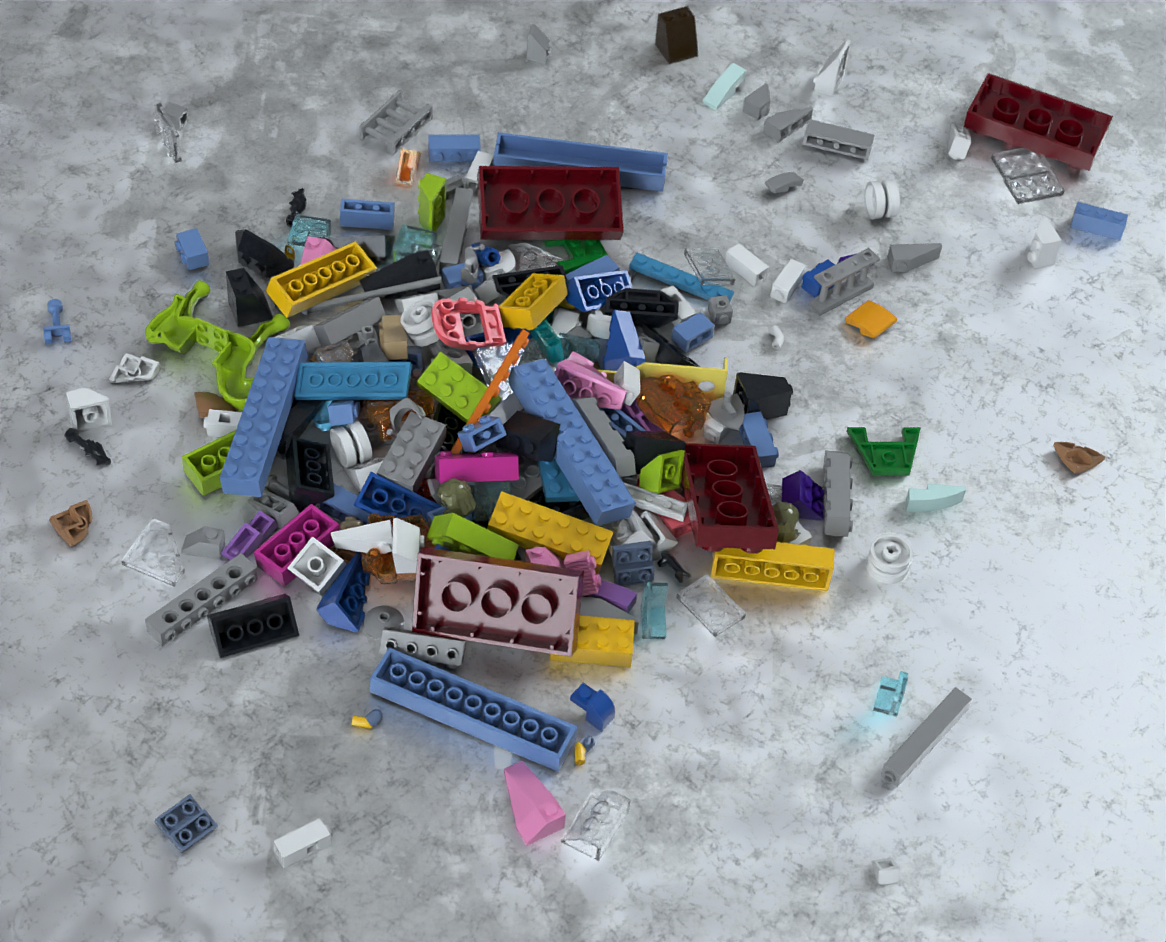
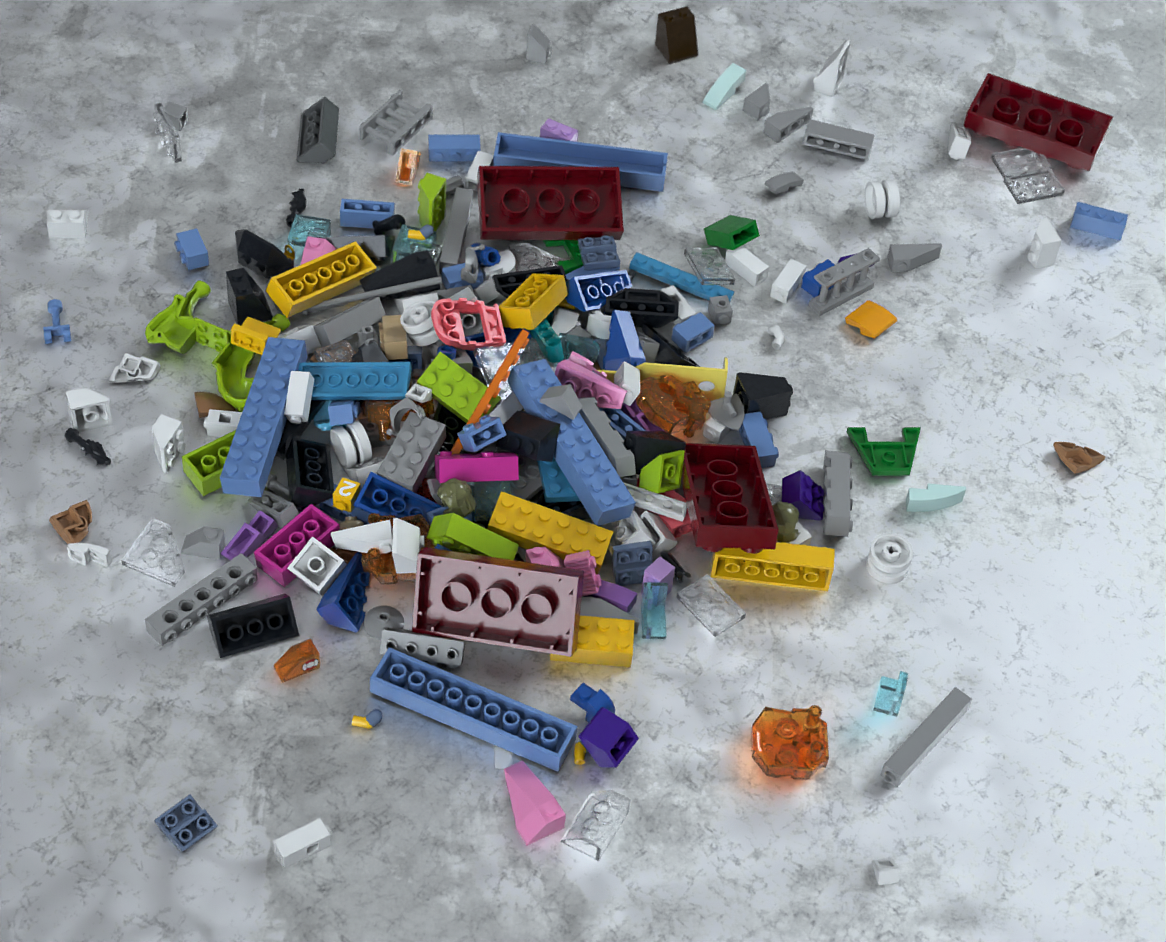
none -> white slope [47,210,88,238]
none -> white slope [67,543,112,567]
none -> white slope [152,414,186,473]
none -> yellow bracket [231,317,281,355]
none -> clear orange slope [274,639,320,683]
none -> white brick [284,371,314,424]
none -> dark grey slope [297,97,339,163]
none -> yellow brick [333,477,361,513]
none -> black piece [372,214,406,235]
none -> white slope [405,383,432,403]
none -> arm [408,225,434,240]
none -> blue tile [437,345,456,360]
none -> light grey slope [539,384,582,420]
none -> lavender brick [540,118,578,142]
none -> sand blue slope [578,236,620,270]
none -> dark purple slope [578,707,639,768]
none -> lavender brick [641,557,675,605]
none -> green brick [704,215,760,250]
none -> clear orange brick [751,705,829,780]

